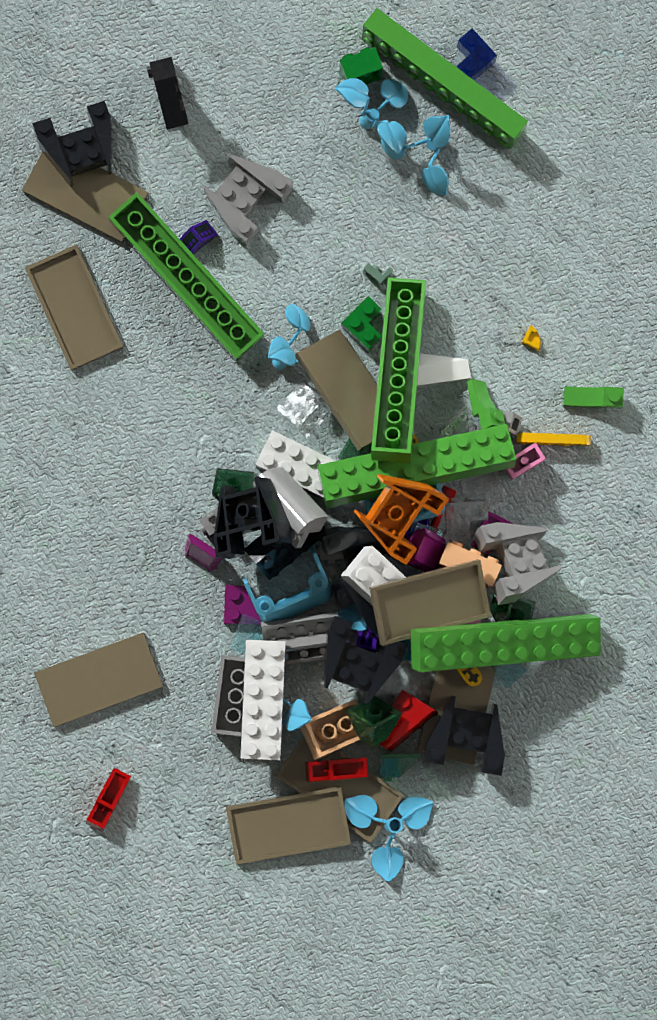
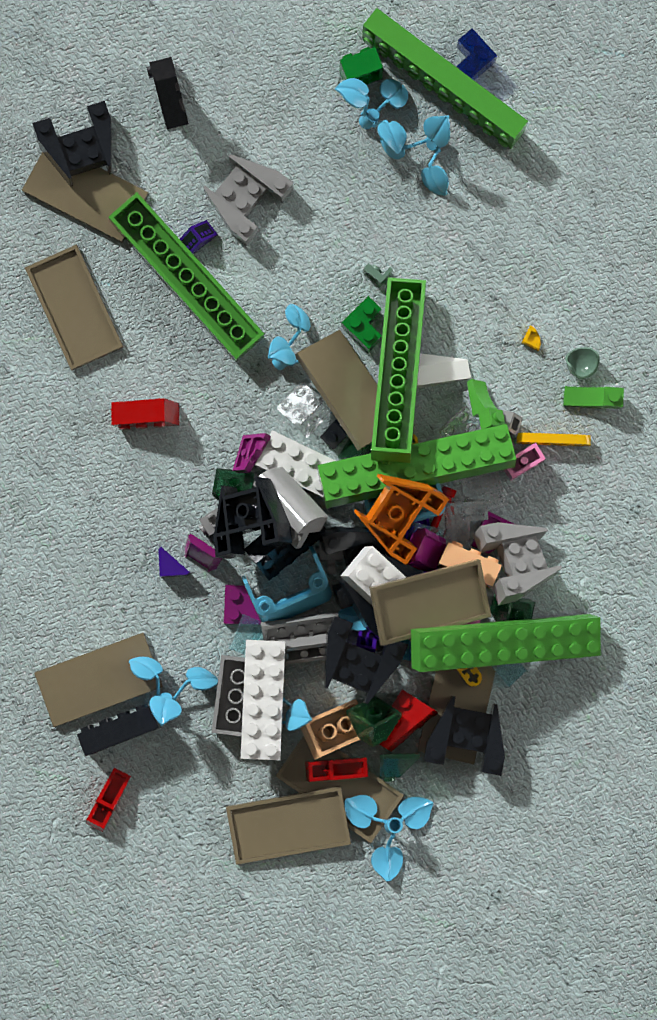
none -> black brick [77,703,161,756]
none -> red wedge [111,398,179,430]
none -> medium azure plant [128,657,218,726]
none -> dark purple slope [158,547,191,578]
none -> magenta wing [232,433,271,473]
none -> black bracket [320,419,347,450]
none -> sand green helmet [565,347,600,379]

